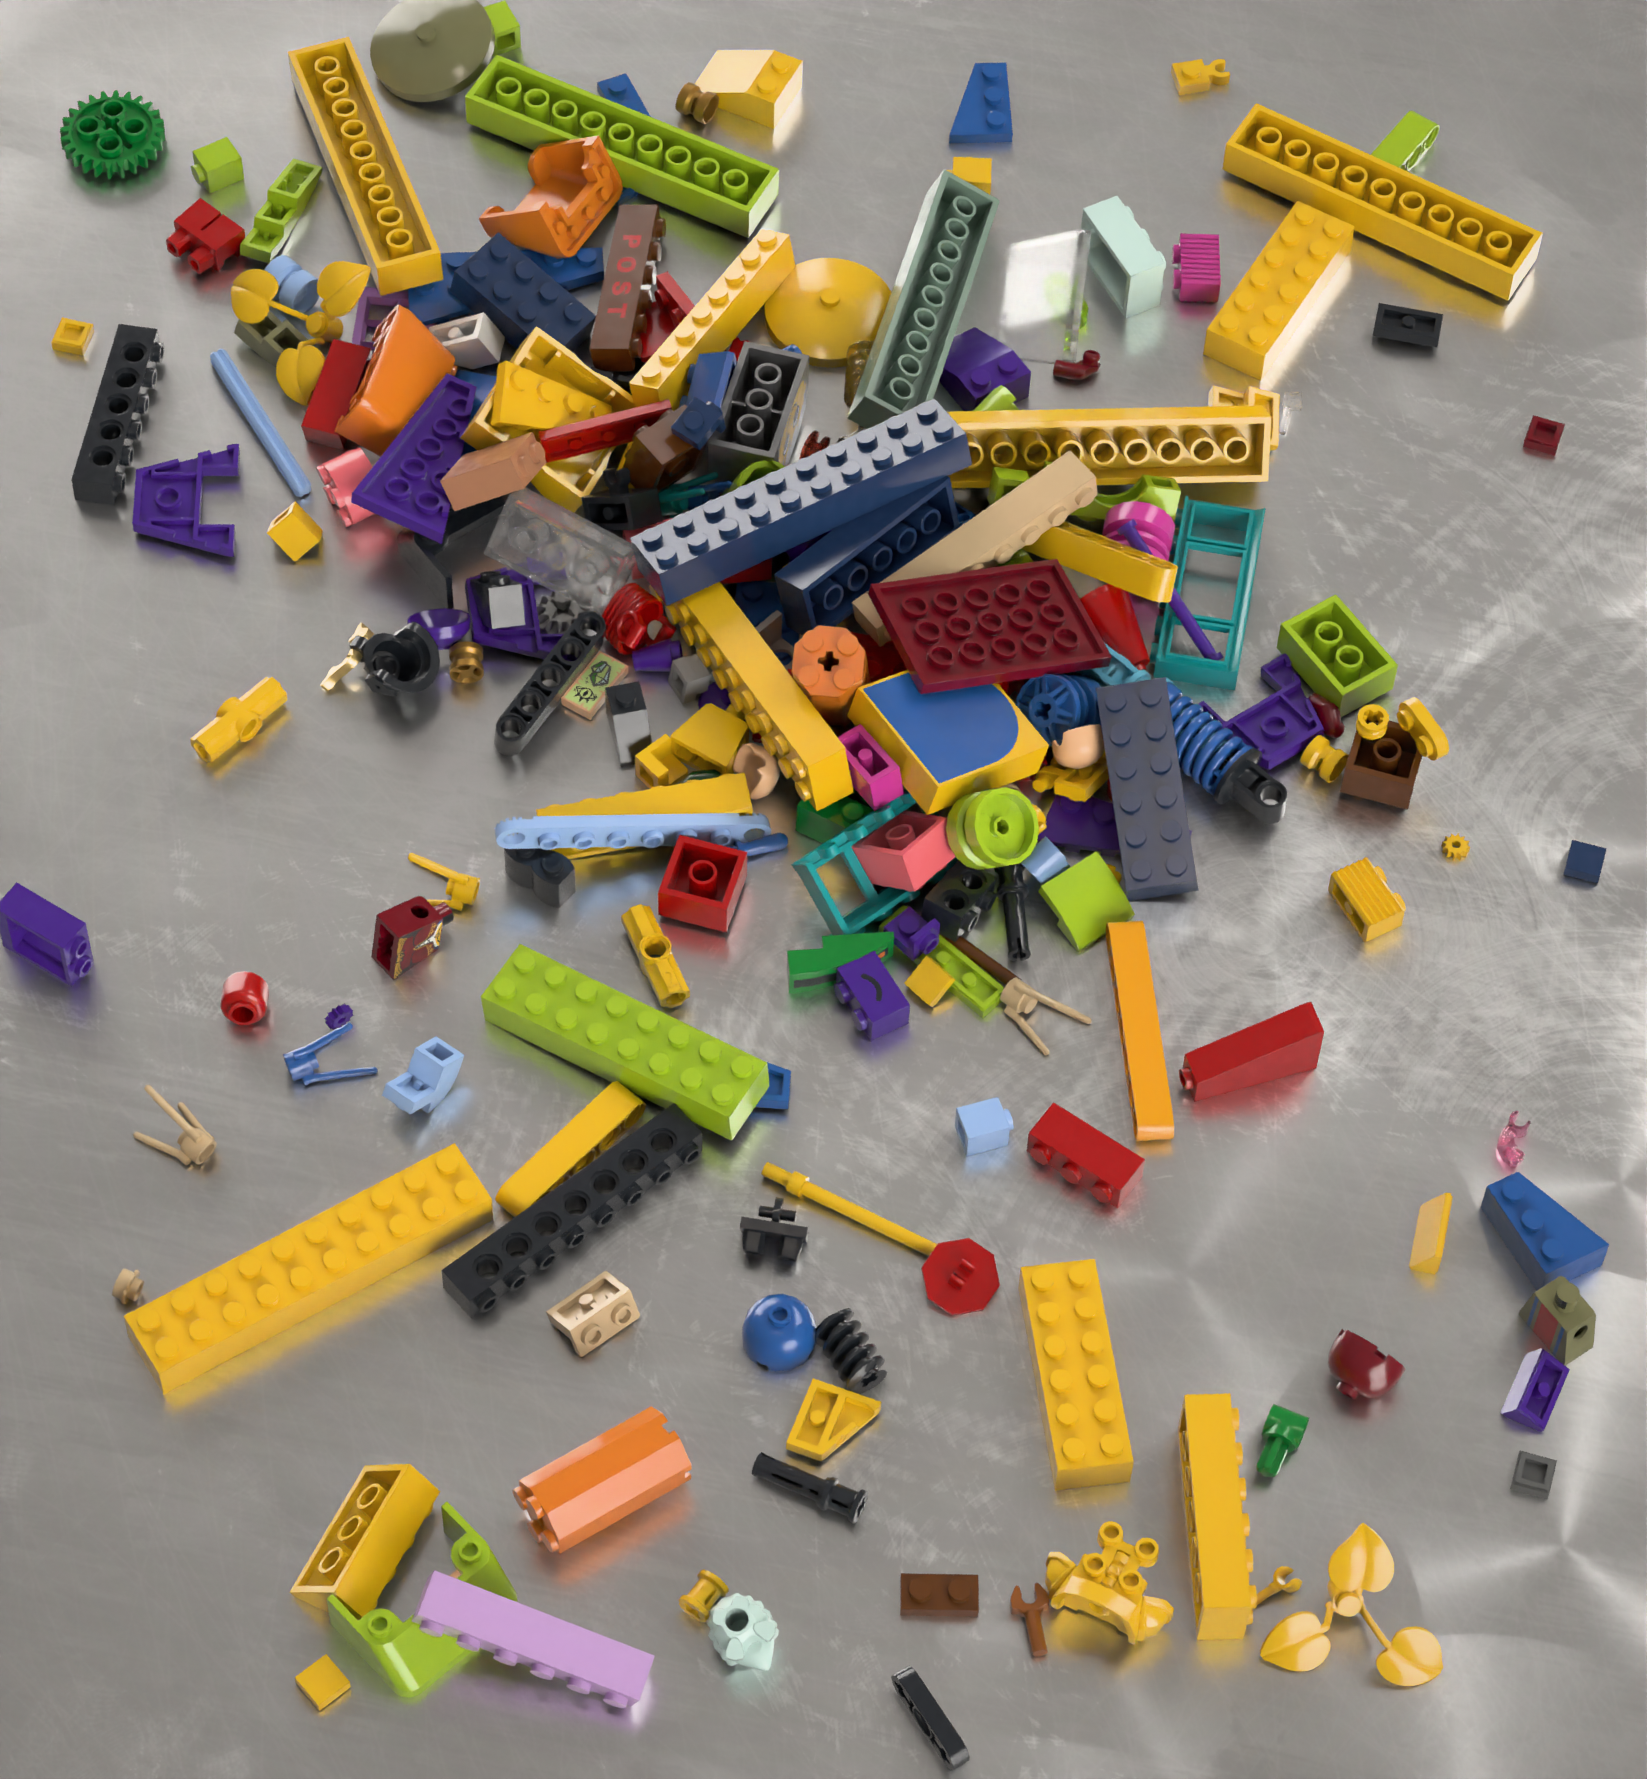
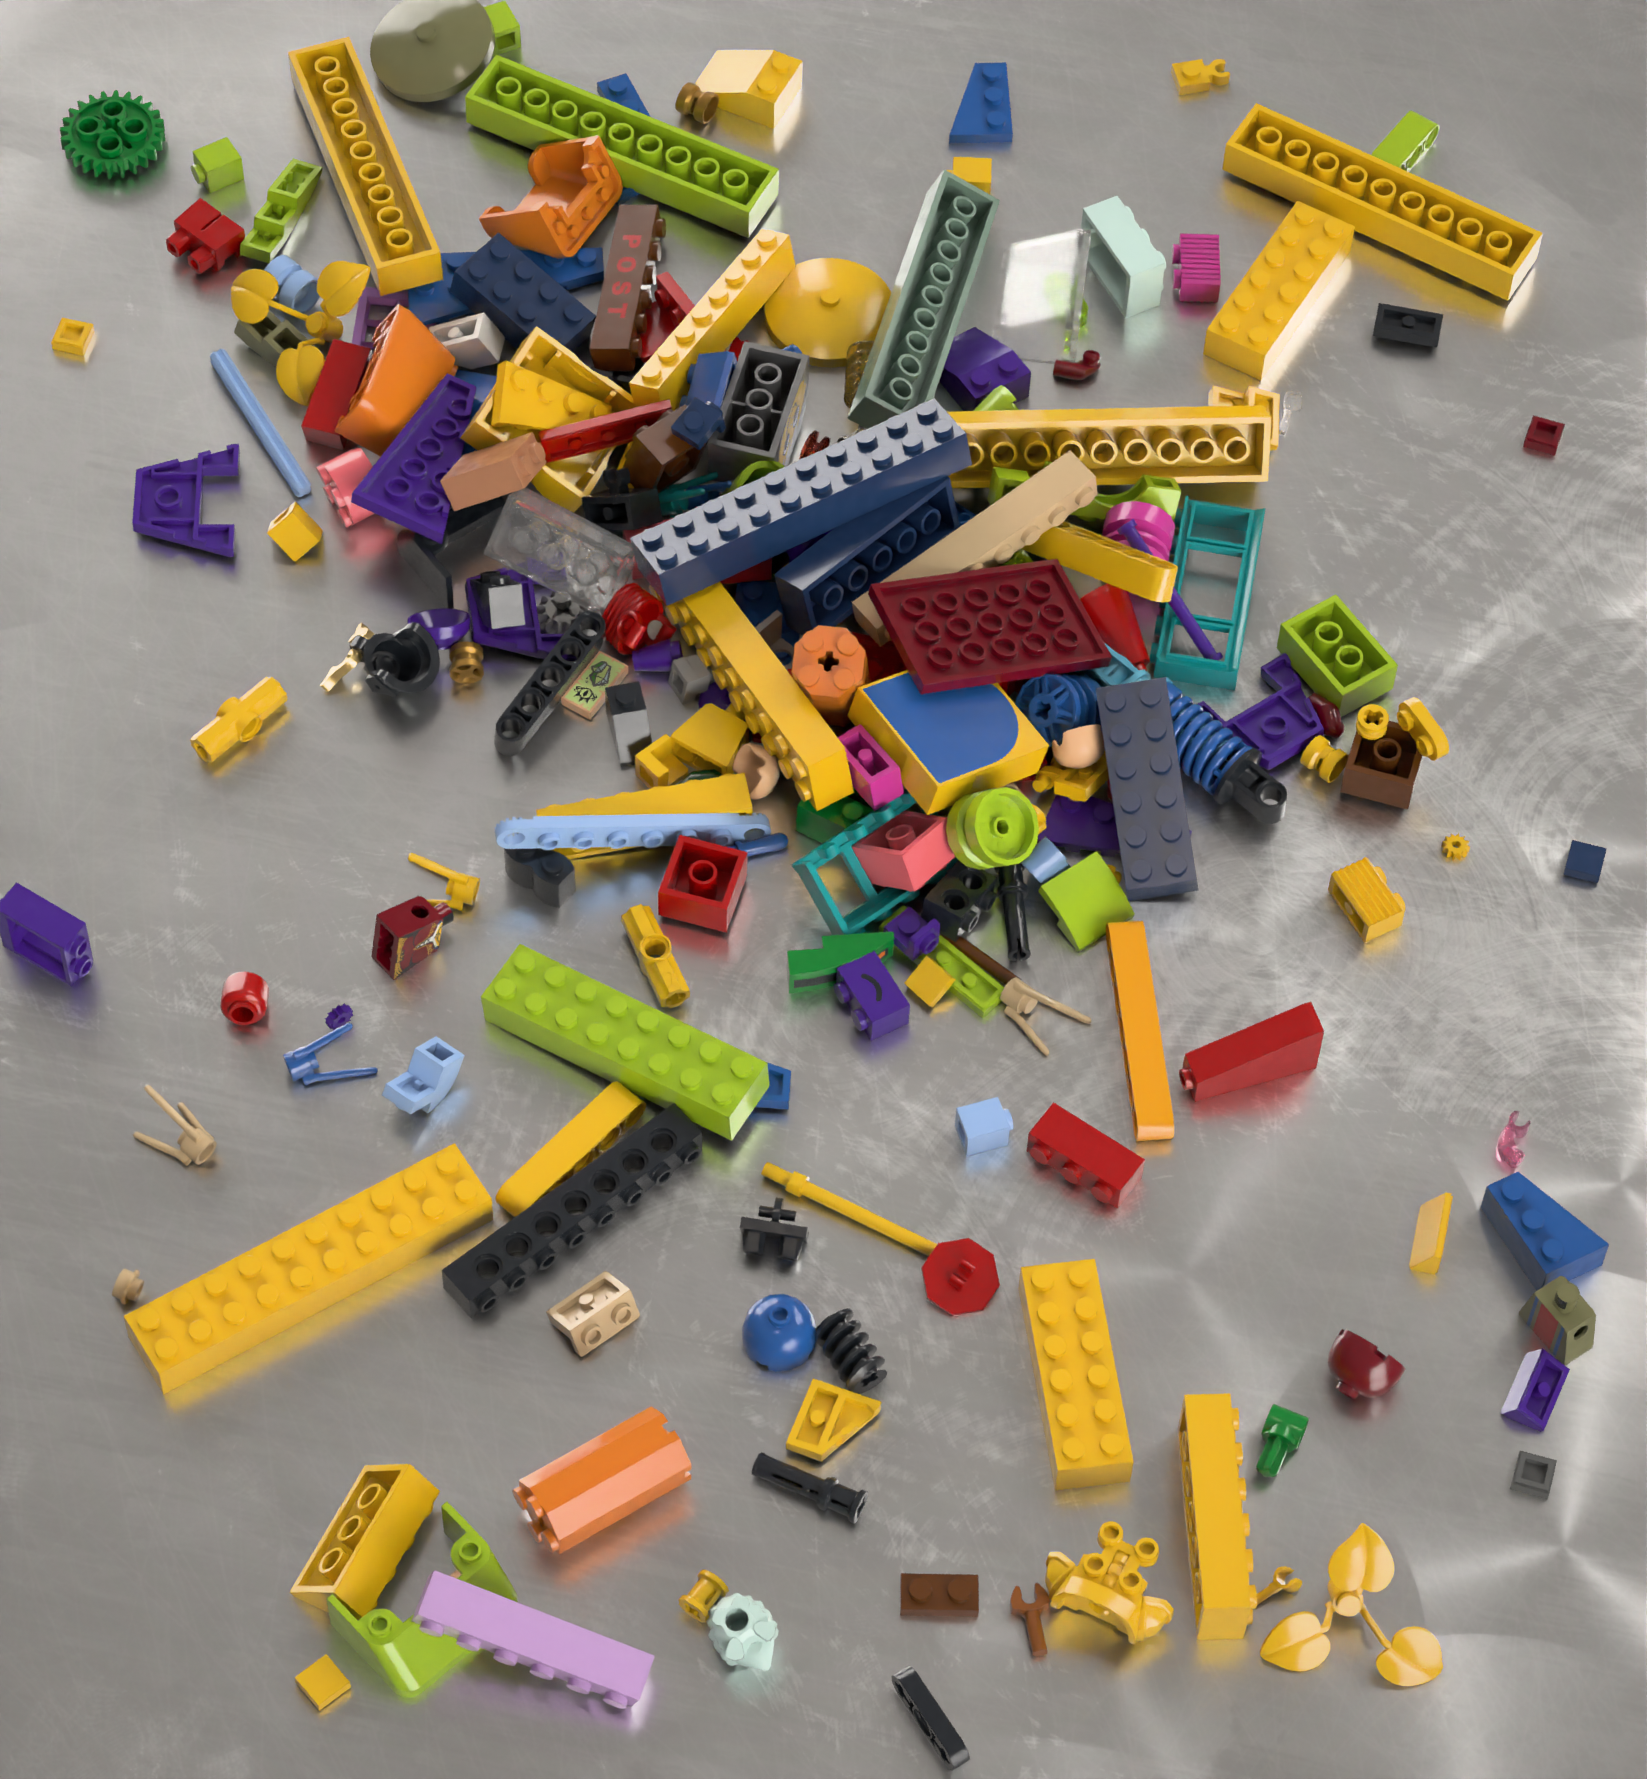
black brick [71,324,164,505] -> none

